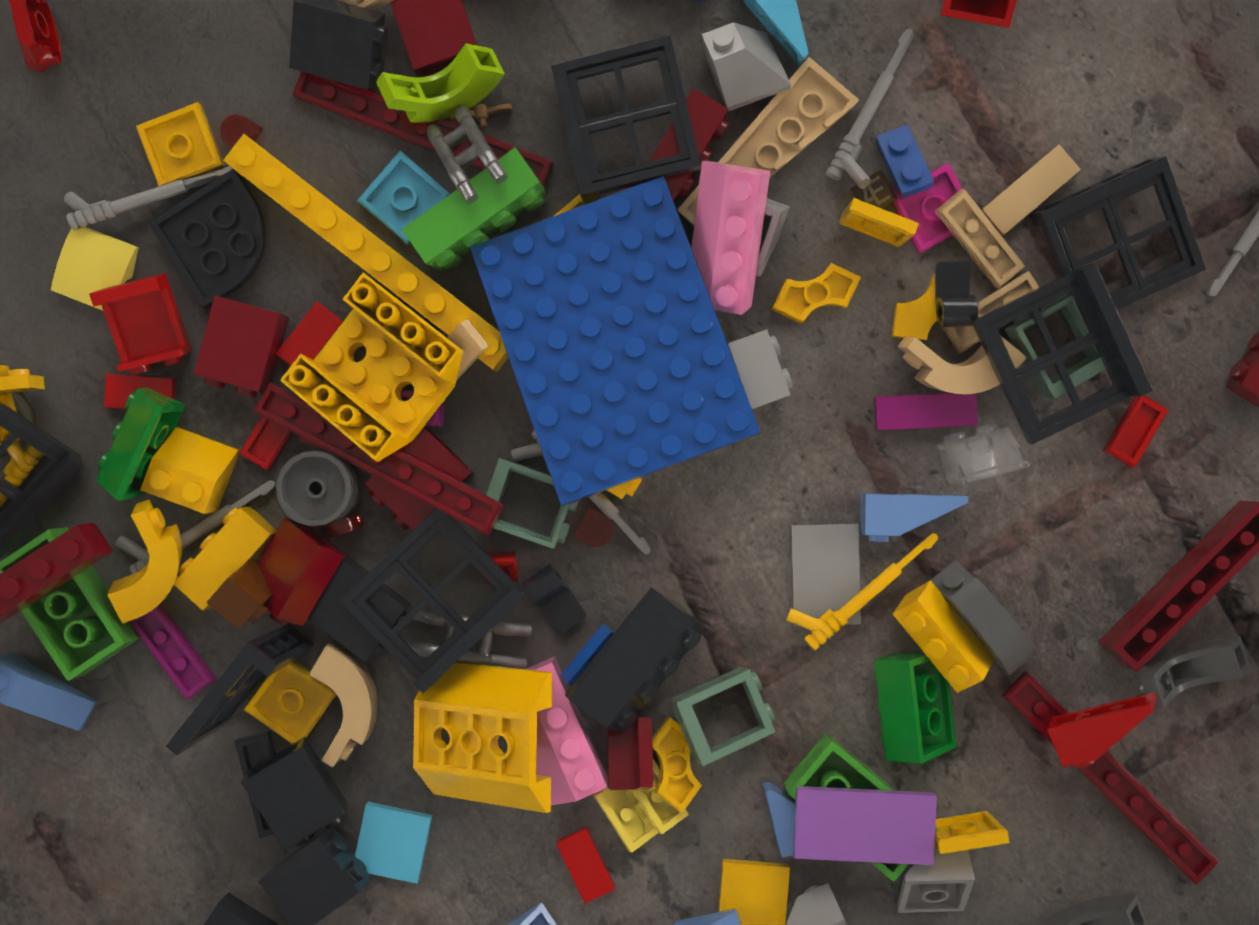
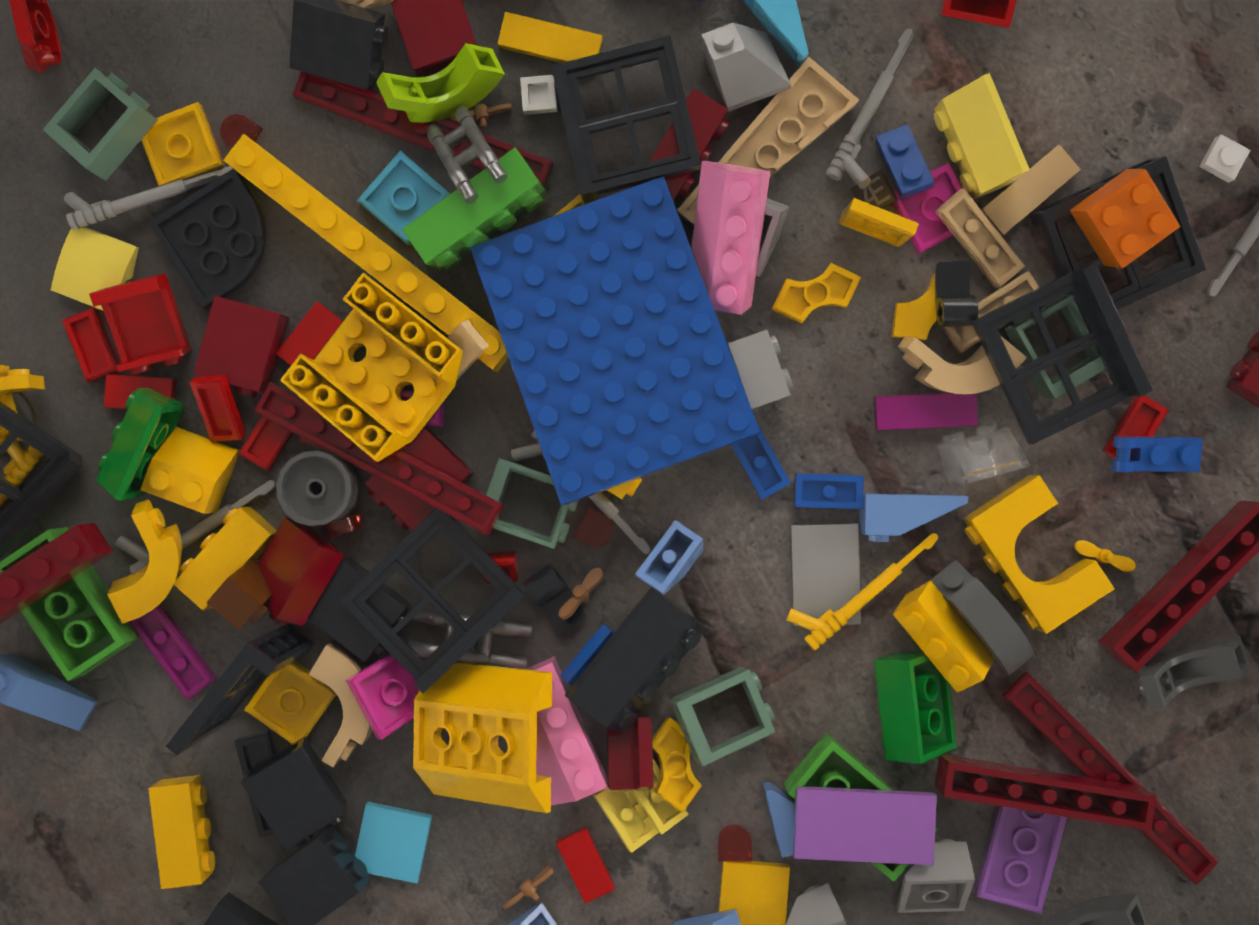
yellow tile [935,811,1010,854] -> none
red slope [1047,692,1157,768] -> none
none -> sand green window [43,68,157,181]
none -> red tile [62,308,119,383]
none -> yellow brick [148,775,215,889]
none -> red tile [189,374,246,442]
none -> dark pink tile [345,653,419,740]
none -> yellow tile [497,12,603,63]
none -> medium nougat piece [502,865,554,911]
none -> white plate [520,75,557,115]
none -> medium nougat piece [559,568,604,620]
none -> medium blue slope [635,520,704,595]
none -> clear red tile [718,824,752,861]
none -> blue plate [730,425,791,500]
none -> blue plate [794,473,864,509]
none -> light yellow slope [934,73,1030,200]
none -> dark red brick [934,754,1157,831]
none -> yellow arch [963,475,1115,634]
none -> medium lavender tile [973,806,1067,914]
none -> orange brick [1069,169,1181,269]
none -> yellow piece [1074,540,1136,572]
none -> blue plate [1111,436,1203,472]
none -> white plate [1199,134,1251,183]

